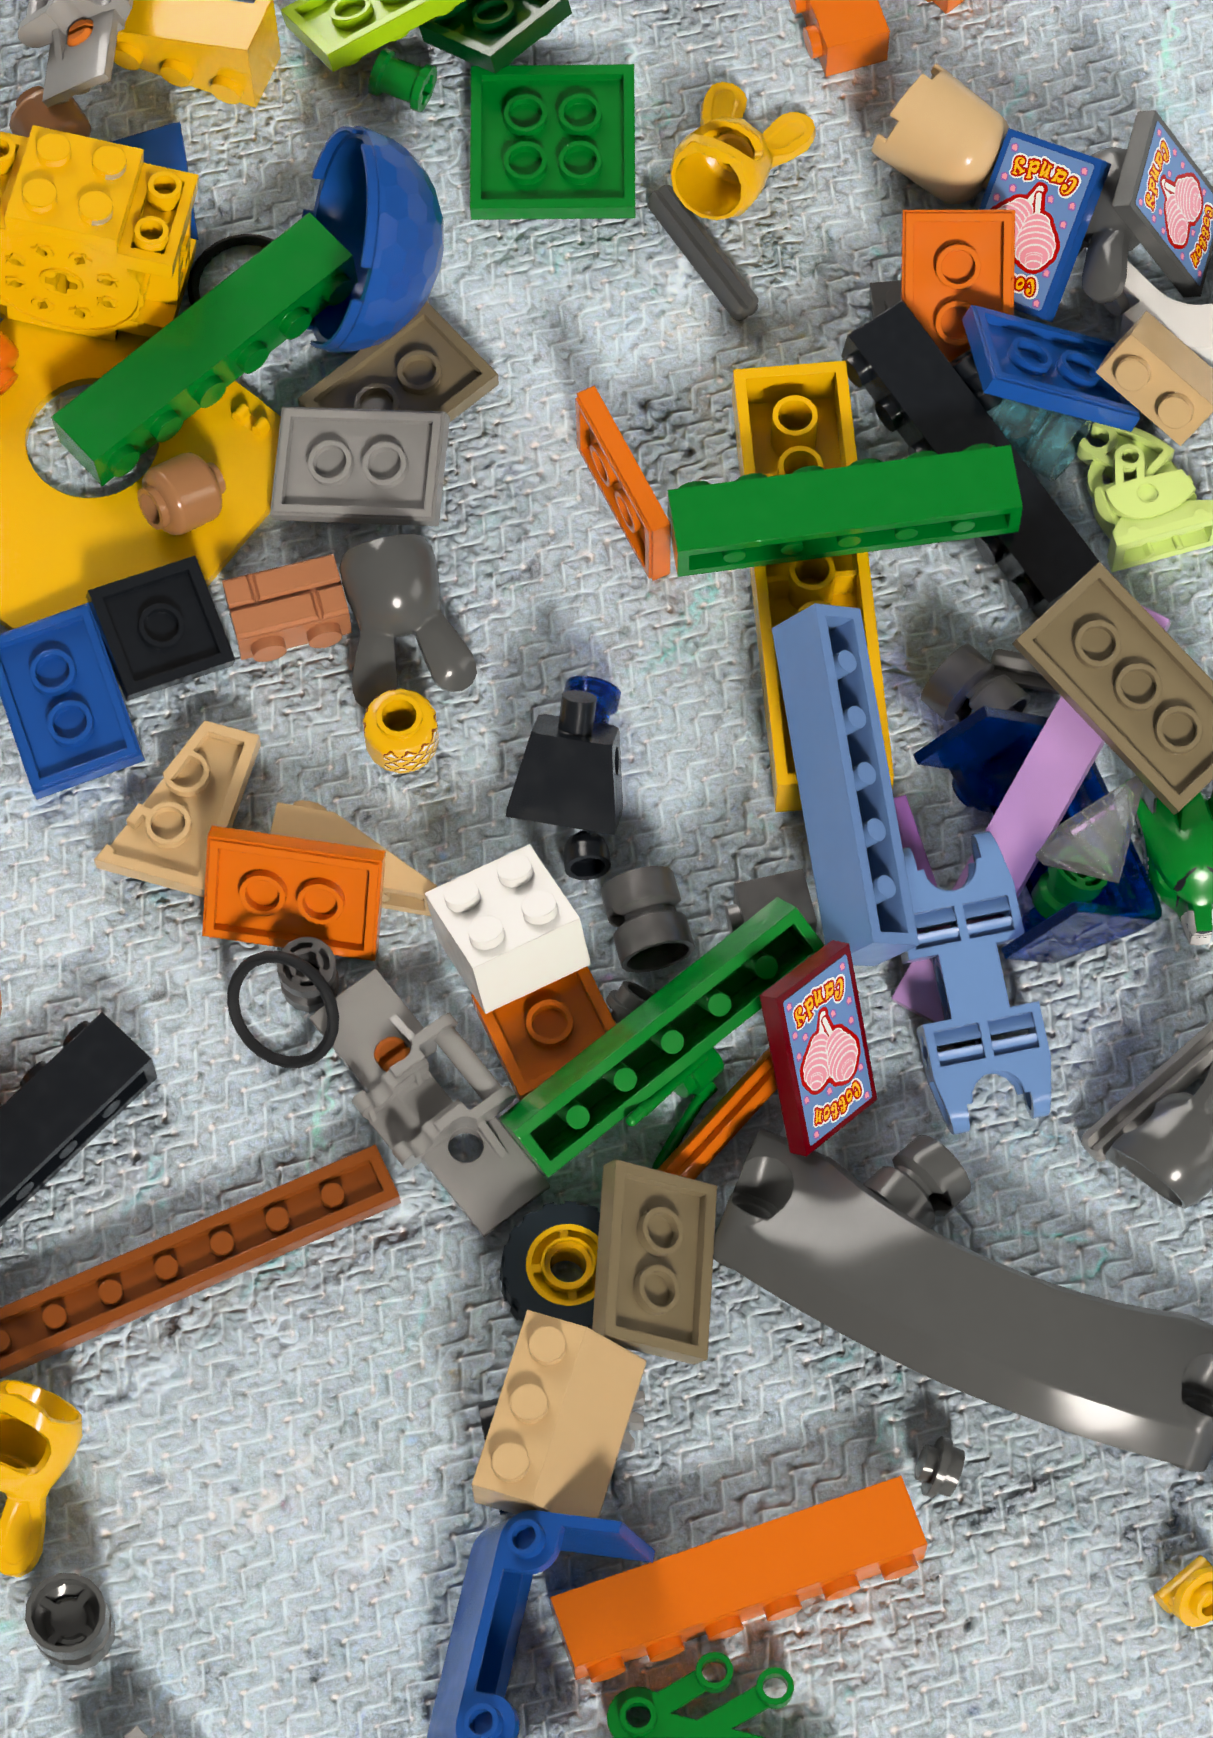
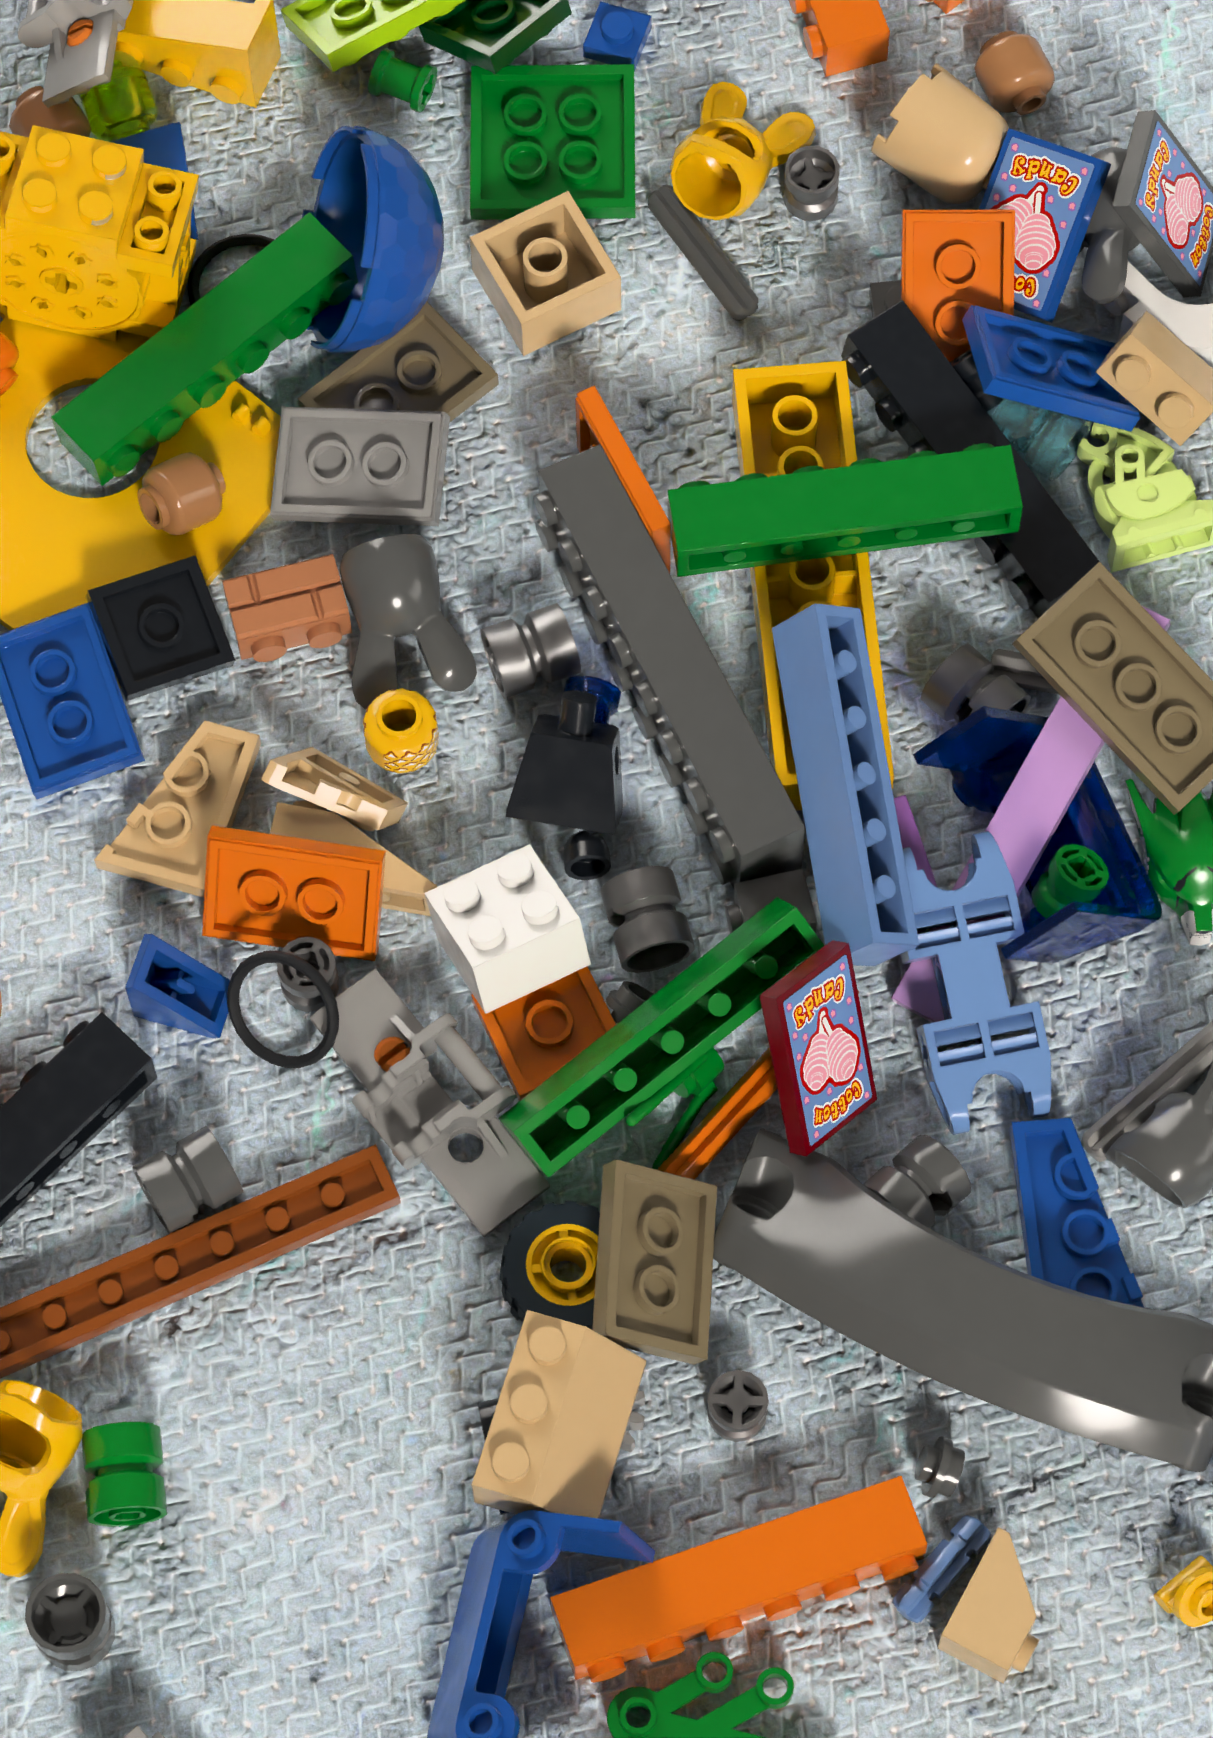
clear slope [1035,776,1144,883] -> none
none -> clear neon green head [79,60,158,142]
none -> green wheel [82,1422,167,1527]
none -> blue slope [125,934,230,1038]
none -> dark grey wheel [132,1126,244,1234]
none -> tan wing [261,747,408,831]
none -> tan brick [470,191,621,356]
none -> flat silver wheel [480,603,581,699]
none -> dark grey brick [533,444,805,889]
none -> blue plate [583,1,652,72]
none -> flat silver wheel [707,1370,769,1442]
none -> flat silver wheel [784,146,840,221]
none -> medium blue axle [892,1515,992,1623]
none -> tan slope [938,1527,1040,1684]
none -> medium nougat head [974,31,1055,115]
none -> blue wing [1009,1118,1144,1308]

